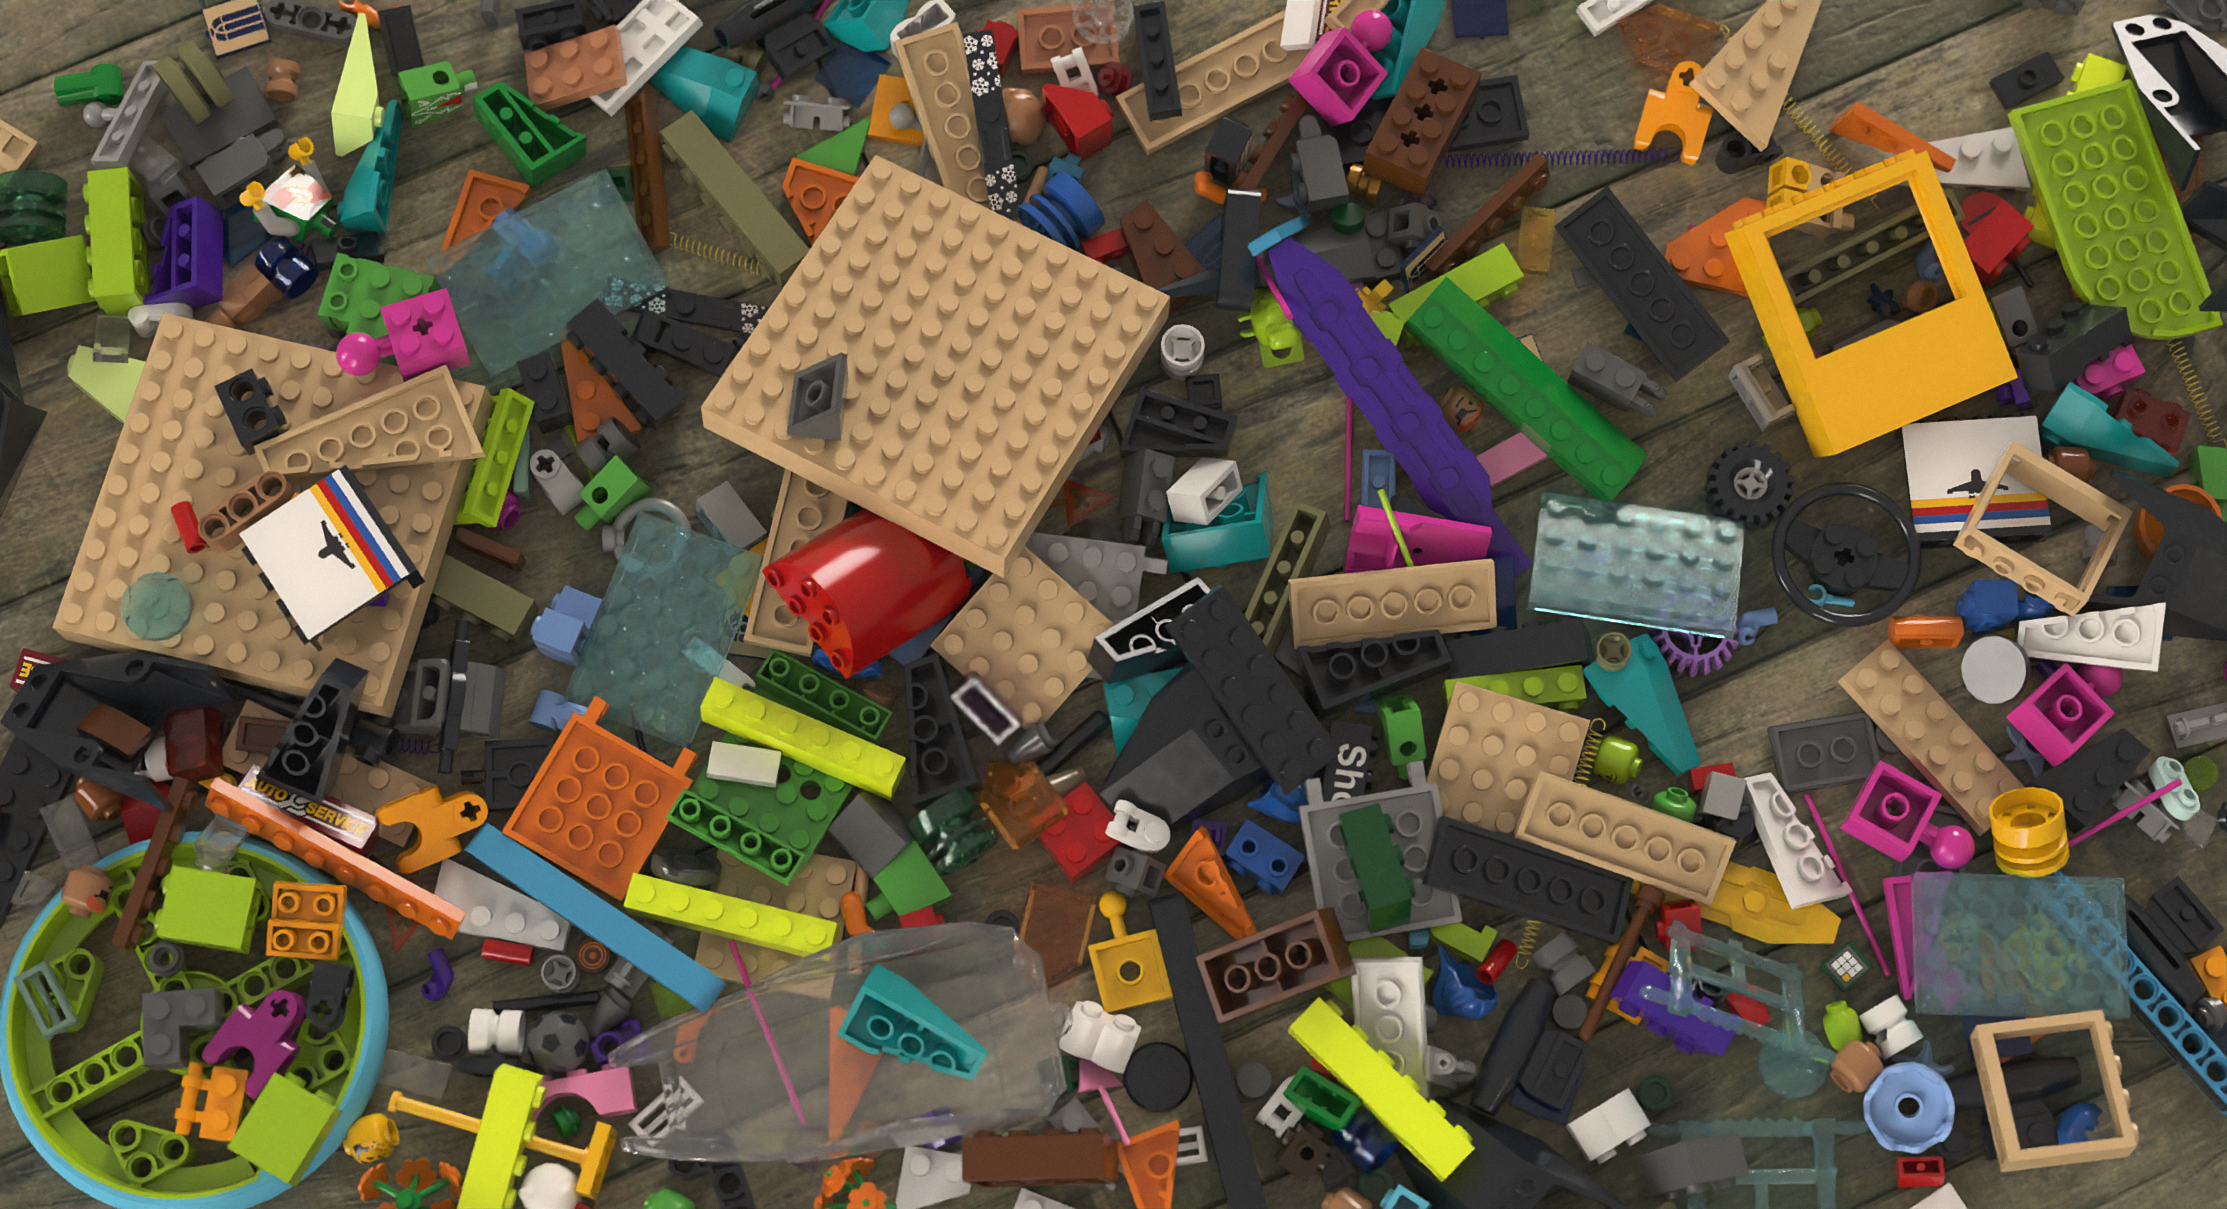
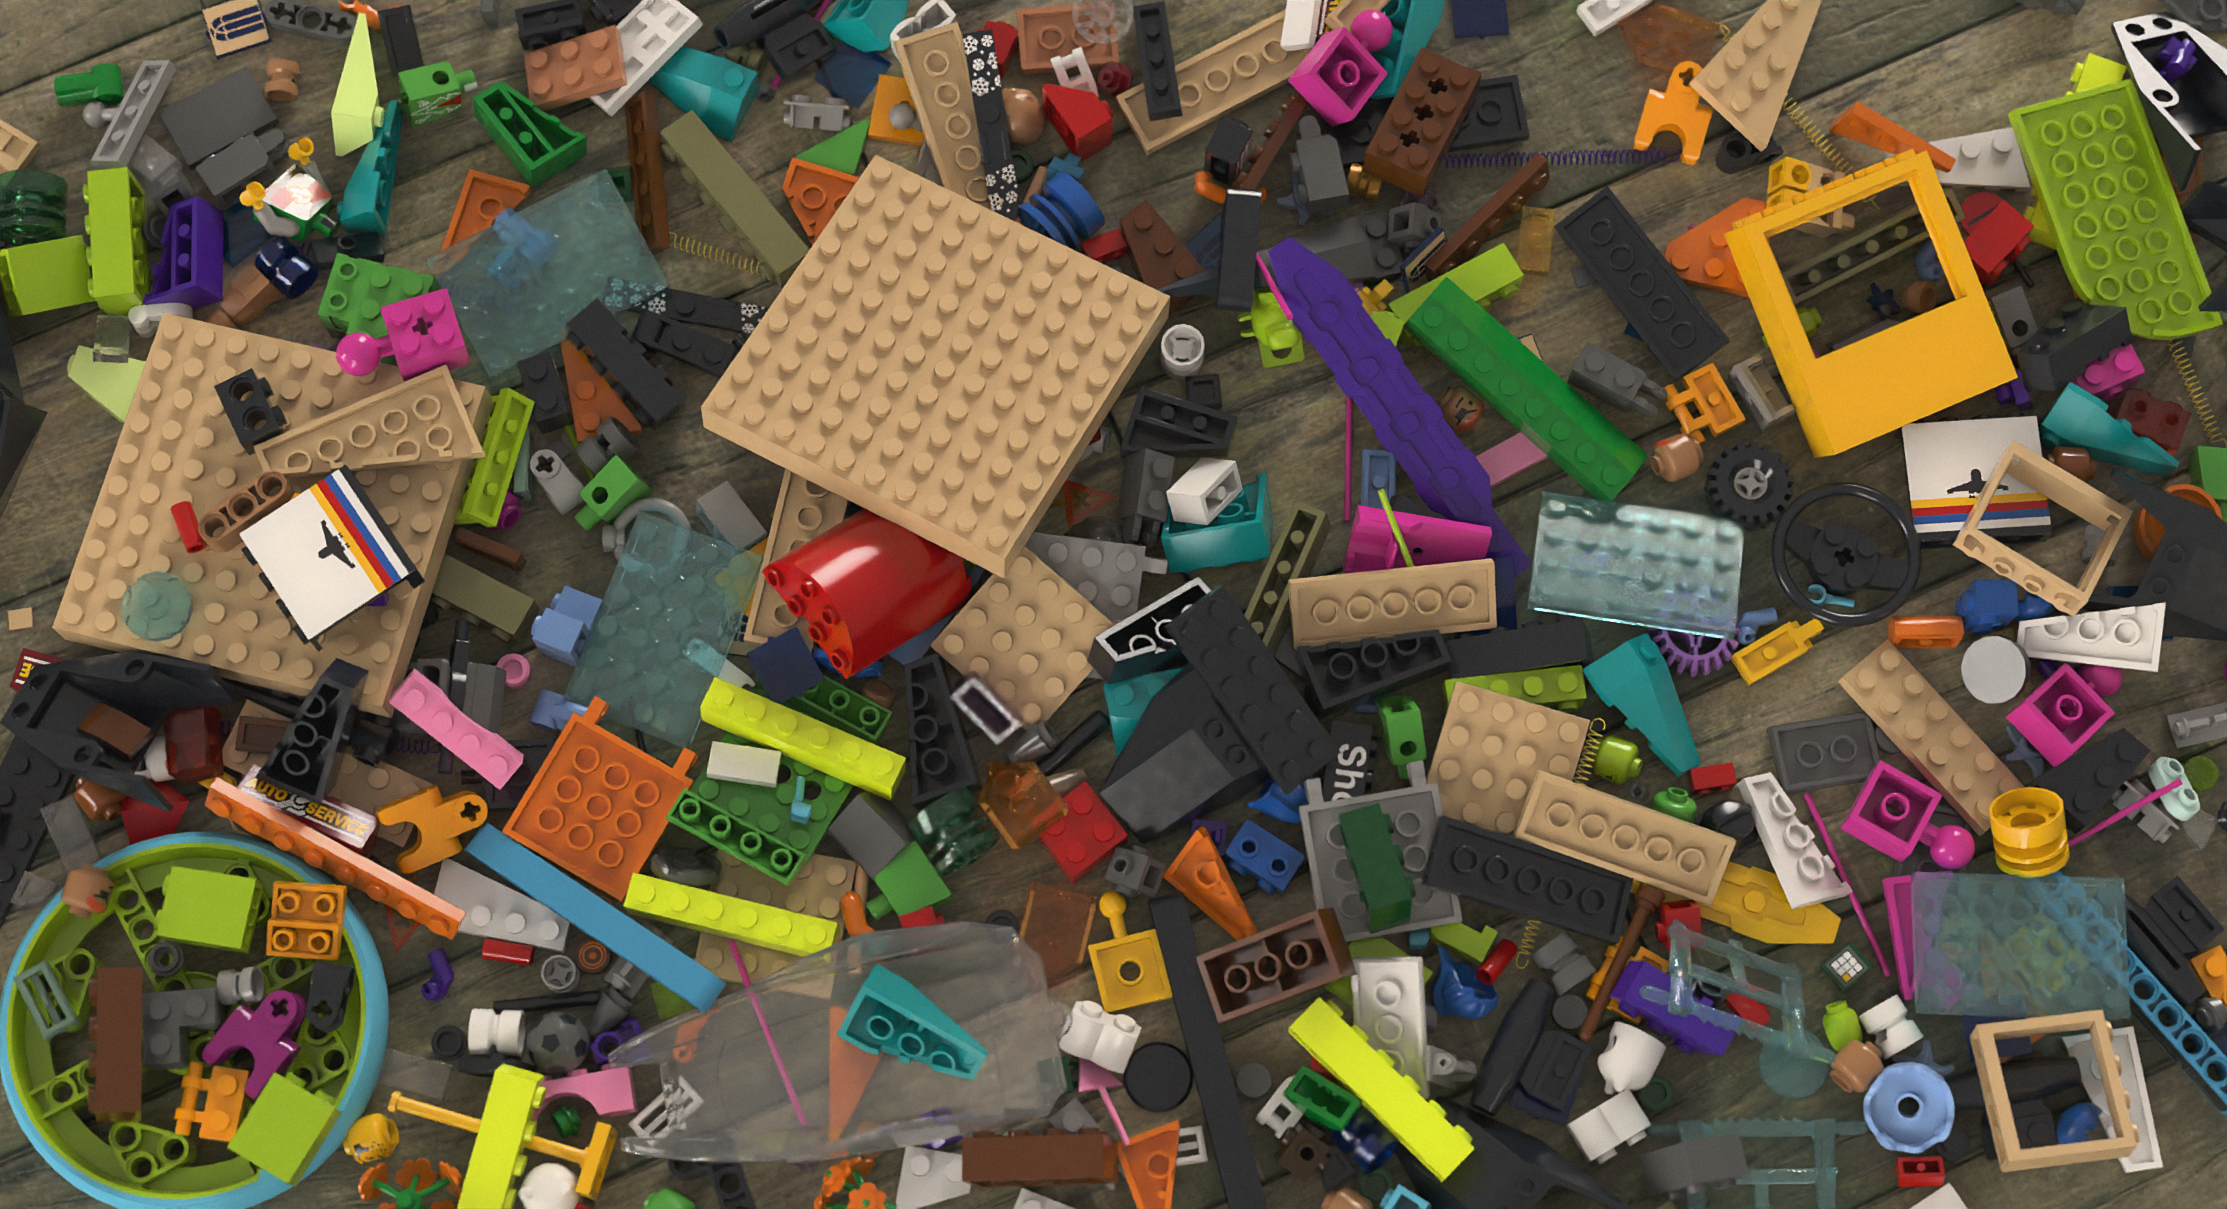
reddish brown plate [111,776,198,953] -> none
olive wheel [152,39,235,125] -> none
clear bracket [194,814,248,874] -> none
dark grey slope [787,352,848,440] -> none
white plate [1105,800,1170,854] -> none
dark azure tile [1247,215,1311,257] -> none
dark green tile [1332,203,1365,234] -> none
olive wheel [1595,632,1632,672] -> none
light grey panel [1697,771,1747,820] -> none
black plate [1989,51,2064,110] -> none
none -> tan window [8,607,34,631]
none -> reddish brown brick [88,967,142,1123]
none -> light grey wheel [216,966,265,1005]
none -> bright pink arch [389,668,524,790]
none -> bright pink tile [496,653,532,689]
none -> clear blue piece [746,626,825,704]
none -> medium azure hand [790,776,812,825]
none -> white piece [1598,1022,1666,1094]
none -> medium nougat head [1650,433,1703,482]
none -> light orange plate [1664,362,1746,446]
none -> yellow hinge [1731,619,1824,687]
none -> white wing [2061,1026,2163,1173]
none -> dark purple plate [2156,36,2197,86]

